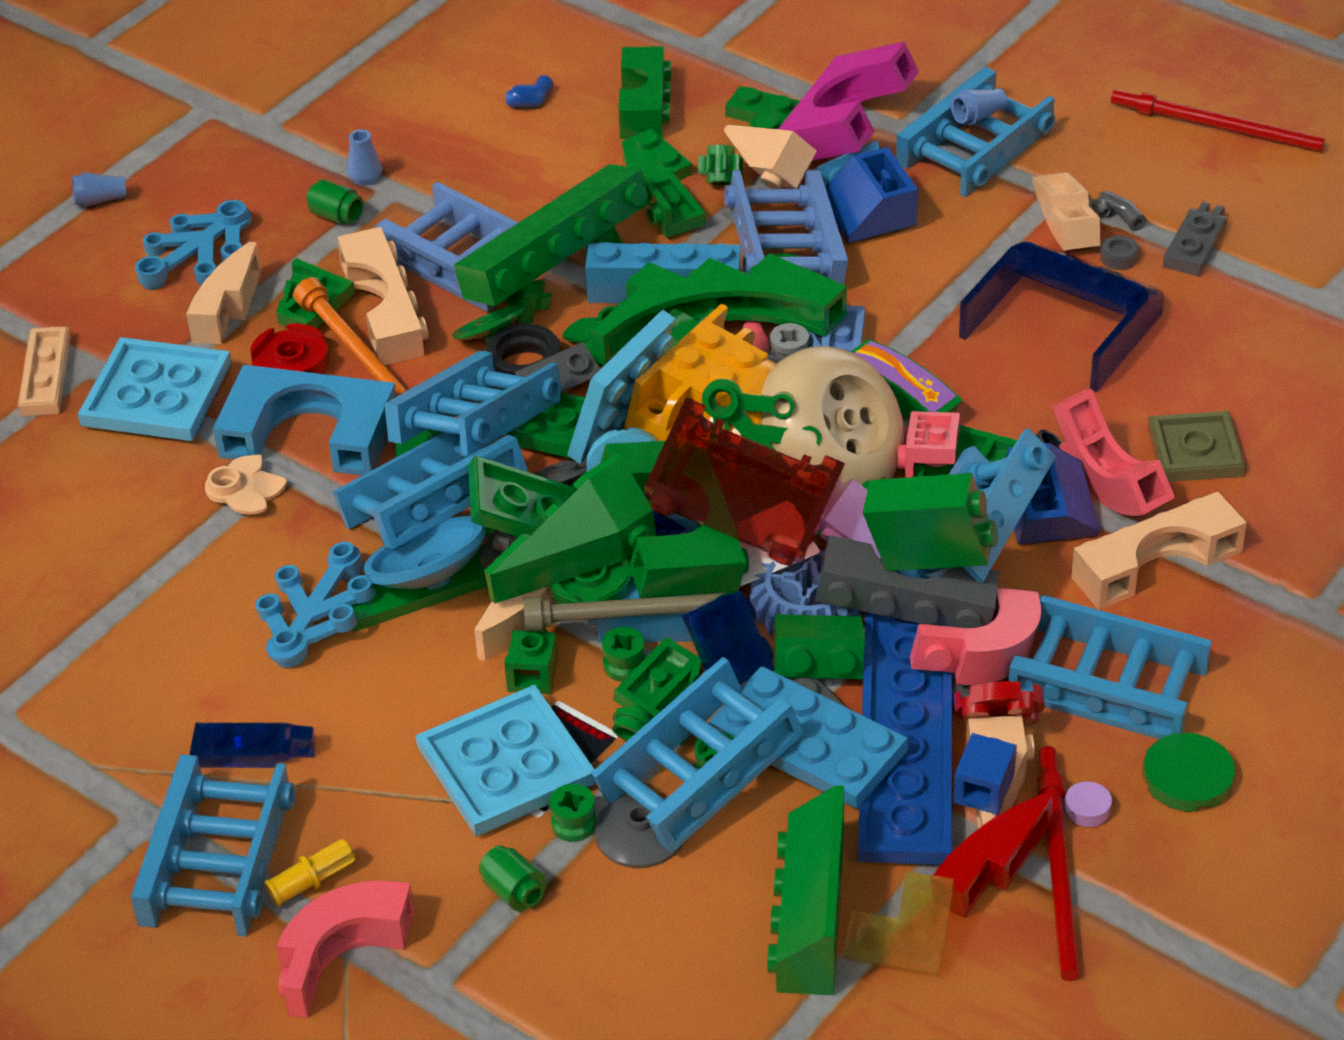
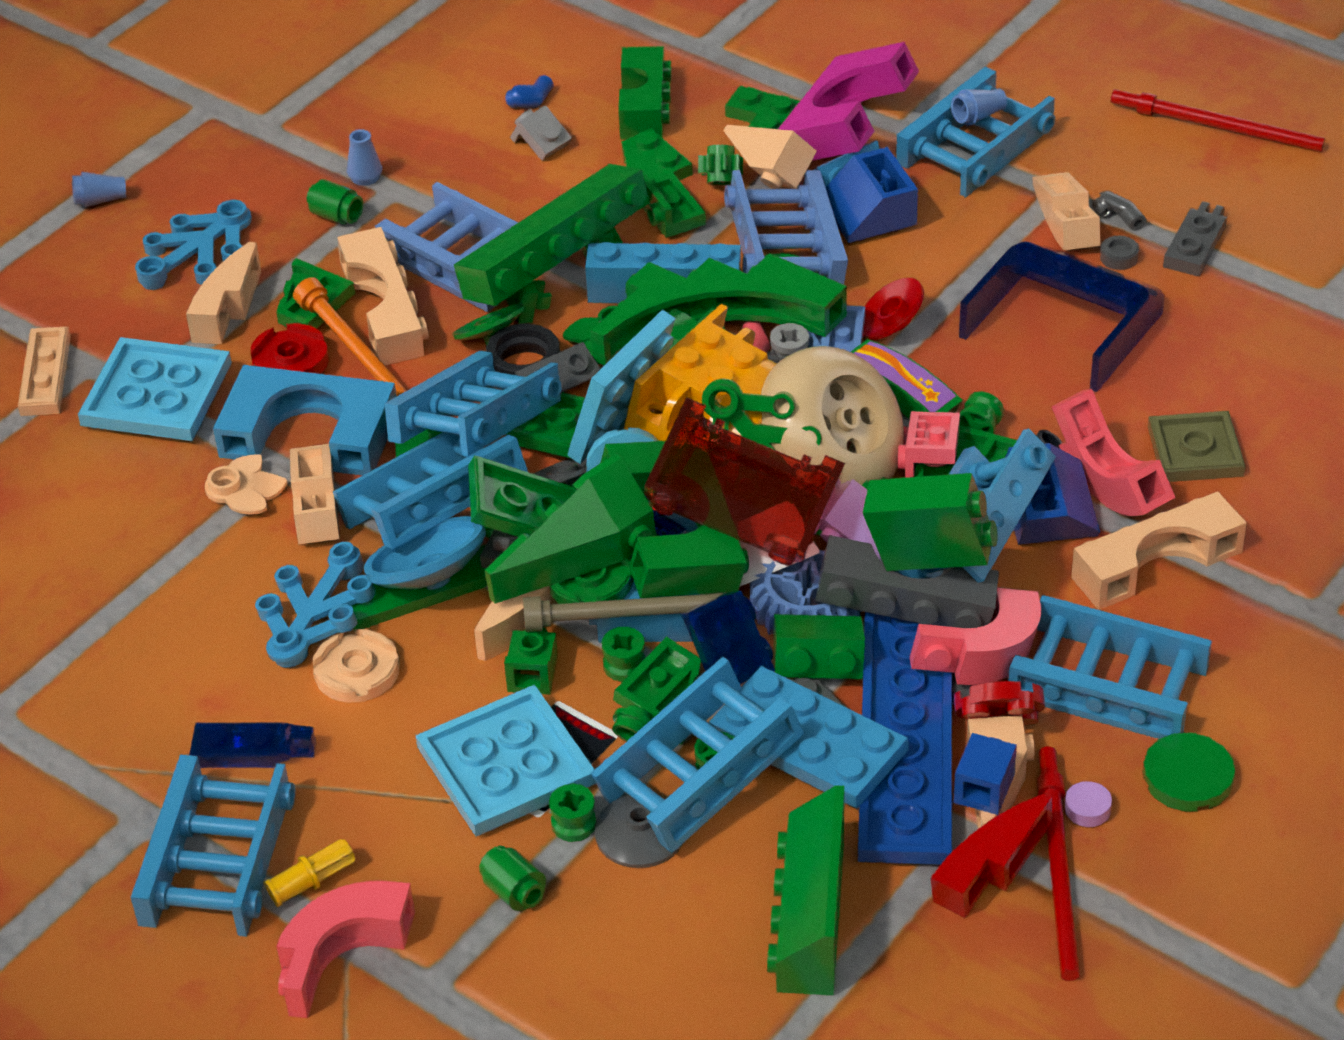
clear yellow plate [843,871,955,976] -> none
none -> light nougat slope [290,444,340,545]
none -> light nougat tile [313,629,400,703]
none -> light grey bracket [510,105,572,161]
none -> red dish [863,278,924,340]
none -> green wheel [960,391,1005,434]

